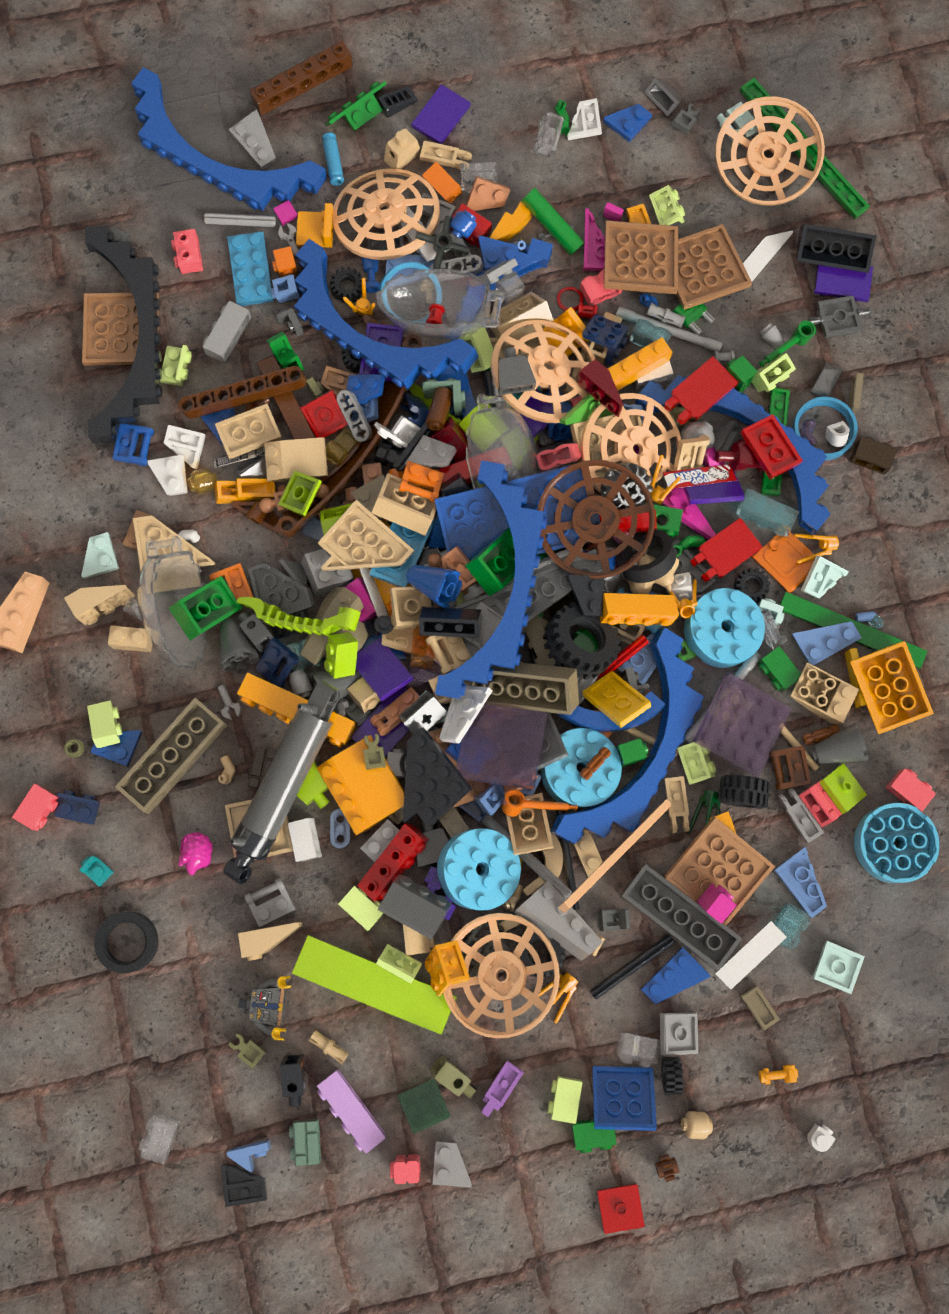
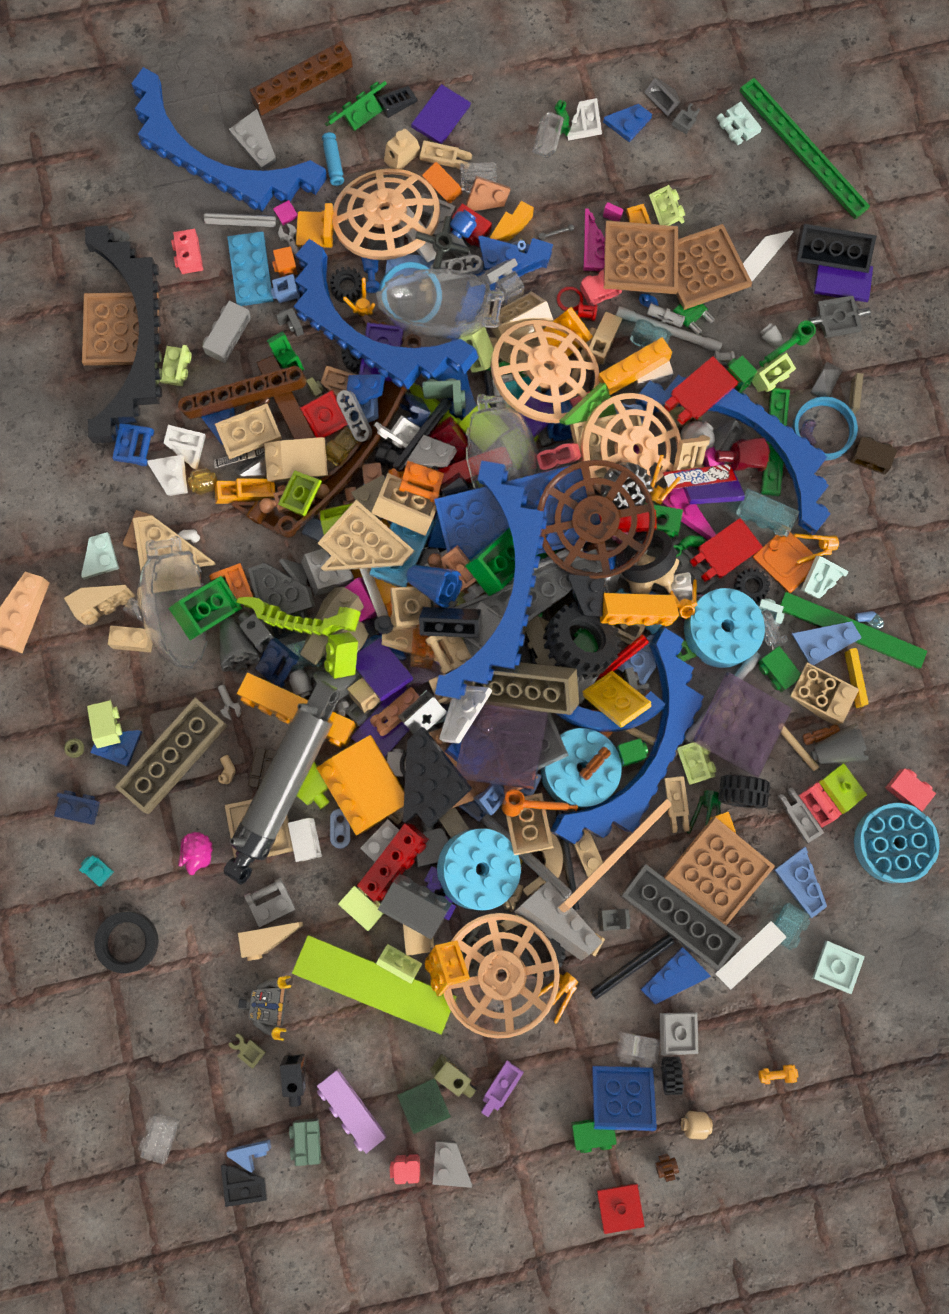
coral brick [12,783,59,831] -> none
tan pin [309,1030,349,1065] -> none
olive plate [363,734,386,770] -> none
red bush [426,303,445,329] -> none
reddish brown brick [426,387,453,431] -> none
dark grey torso [498,348,536,396] -> none
green brick [521,187,584,256] -> none
yellowish green brick [548,1076,582,1124] -> none
dark red slope [577,359,623,417] -> none
dark blue bracket [582,315,629,365] -> none
dark pink brick [697,883,737,924] -> none
light nougat dish [715,97,825,206] -> none
red plate [740,414,803,479] -> none
dark tan tile [740,985,780,1031] -> none
reddish brown plate [768,745,812,790] -> none
white plate [807,1124,836,1152] -> none
white plate [825,421,850,447] -> none
light orange slope [850,641,934,734] -> none

